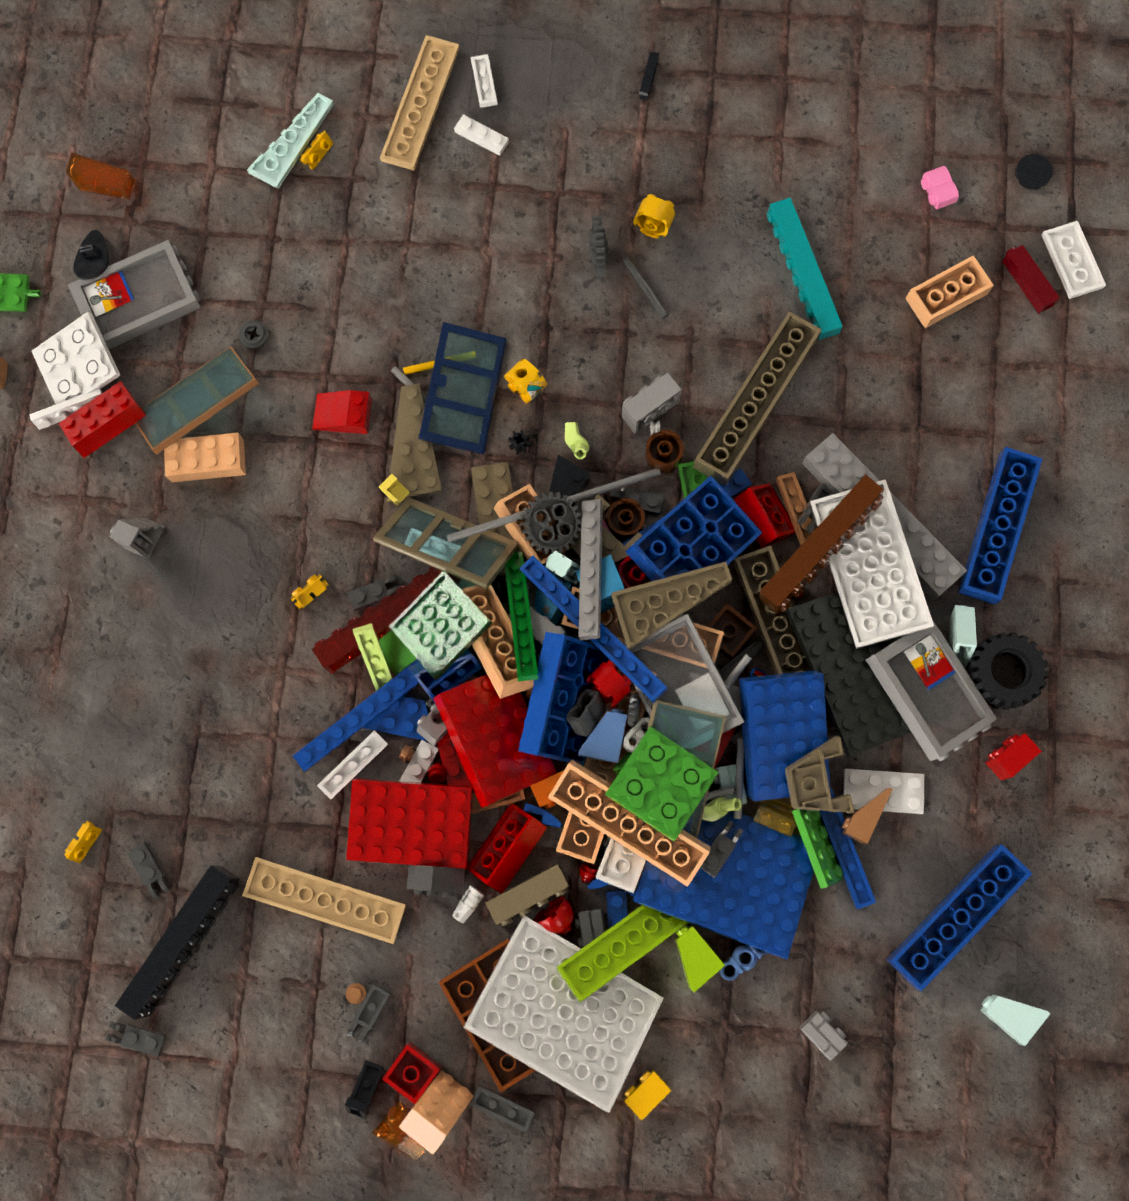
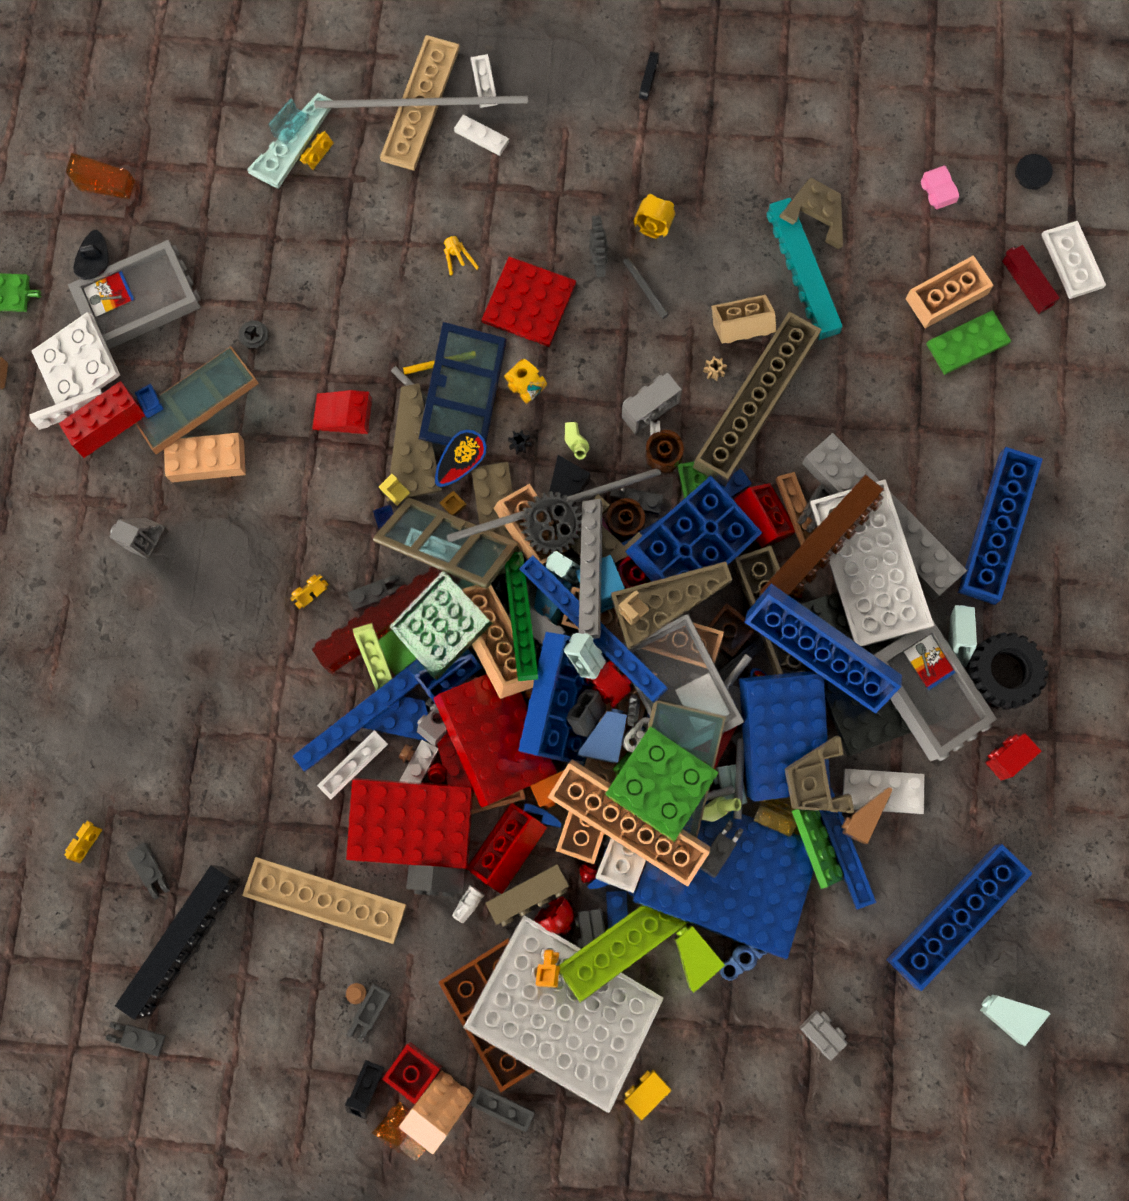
none -> blue tile [135,384,164,418]
none -> clear light blue panel [268,98,309,145]
none -> light grey piece [314,96,528,108]
none -> clear blue plate [373,505,394,530]
none -> shield [435,430,487,487]
none -> pearl gold plate [439,490,466,516]
none -> yellow plant [444,236,479,275]
none -> red plate [481,256,576,347]
none -> light orange plate [535,950,560,988]
none -> light aqua brick [563,633,606,679]
none -> tan panel [618,590,649,625]
none -> tan gear [703,356,727,381]
none -> tan brick [712,295,776,343]
none -> blue brick [745,584,902,714]
none -> dark tan wing [779,177,843,249]
none -> bright green plate [926,310,1011,375]

